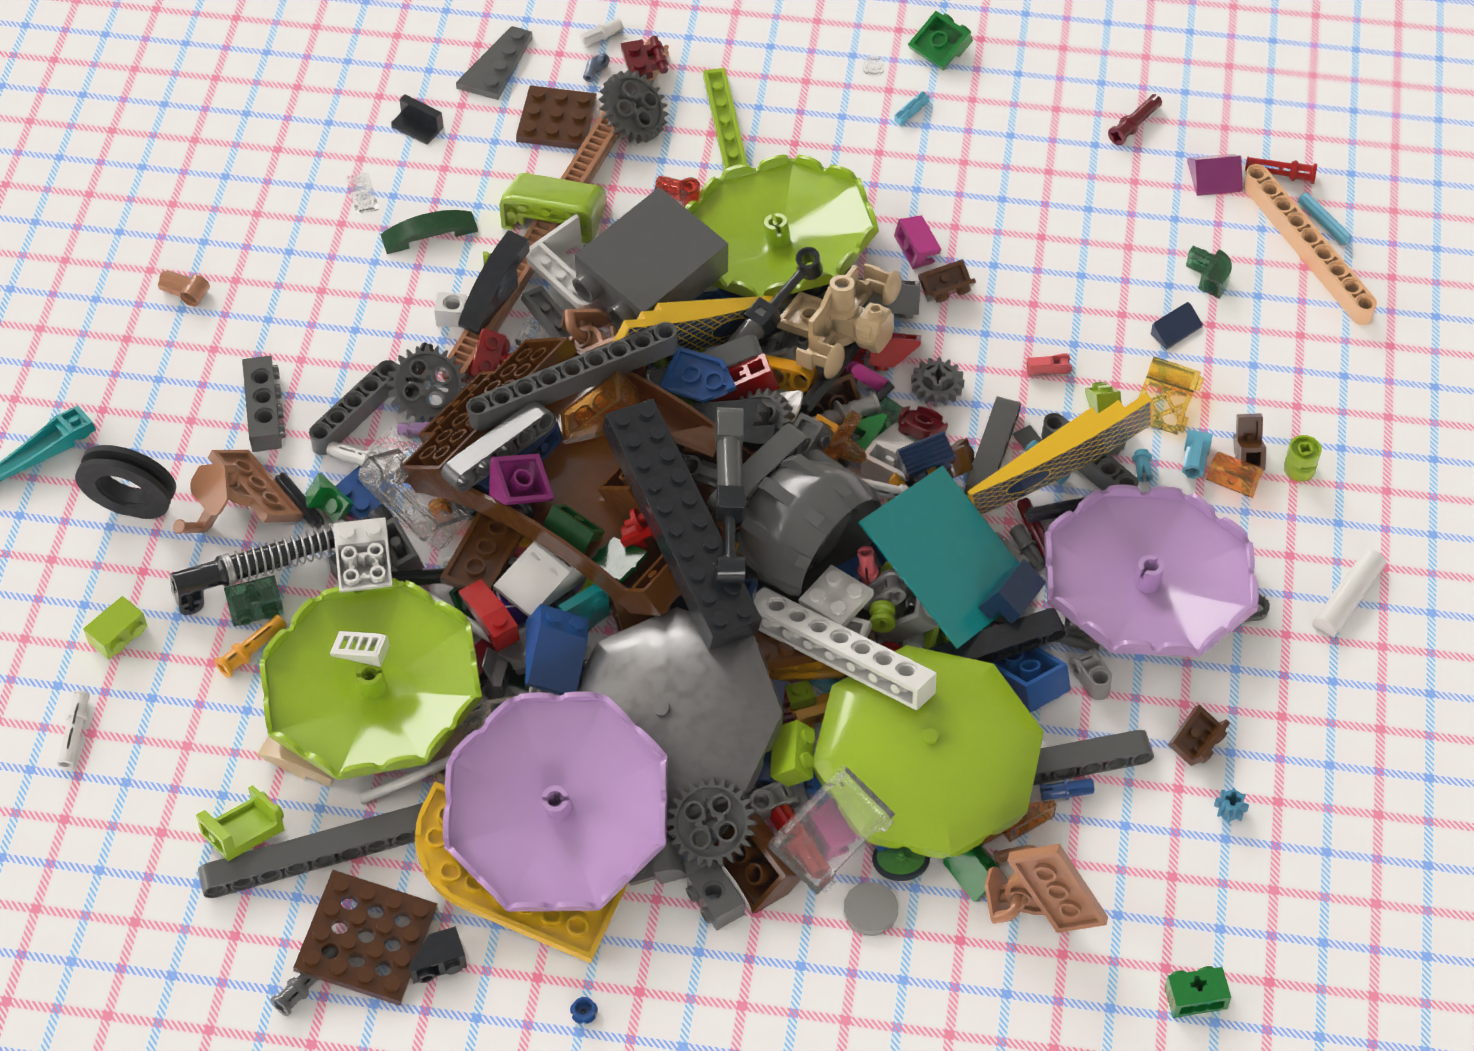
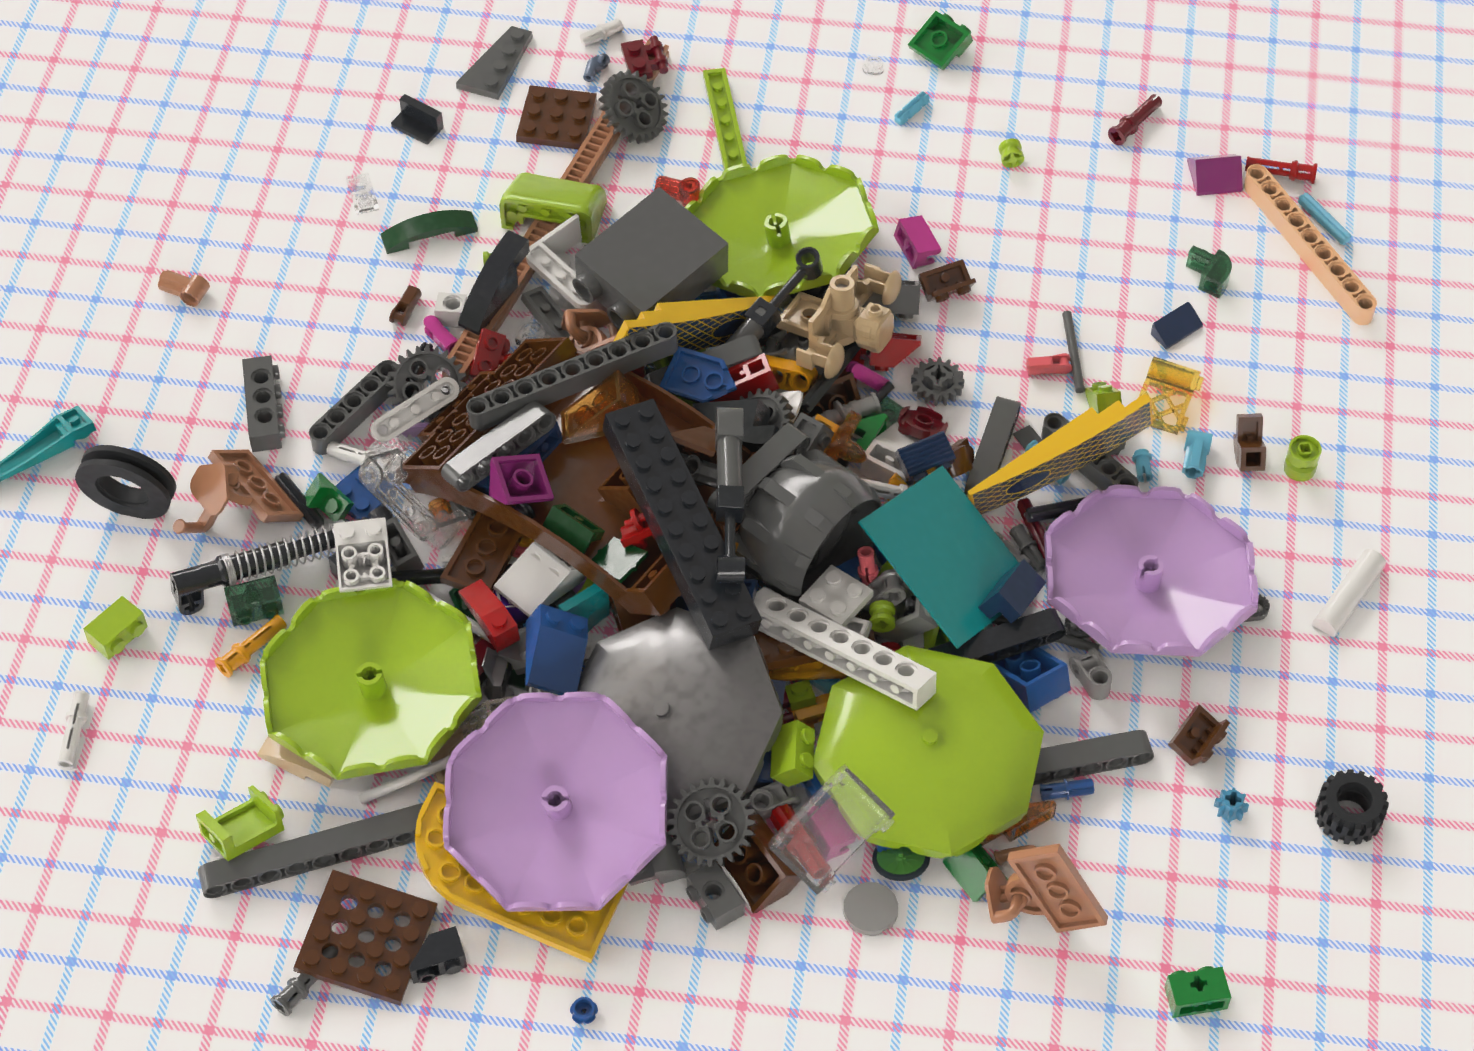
white slope [330,631,390,667] -> none
clear orange slope [1206,452,1264,498] -> none
none -> white plate [370,377,459,443]
none -> reddish brown bar [389,285,422,327]
none -> dark pink bar [423,315,458,355]
none -> lime wheel [998,138,1025,168]
none -> dark grey bar [1062,311,1085,394]
none -> black tyre [1314,769,1389,845]

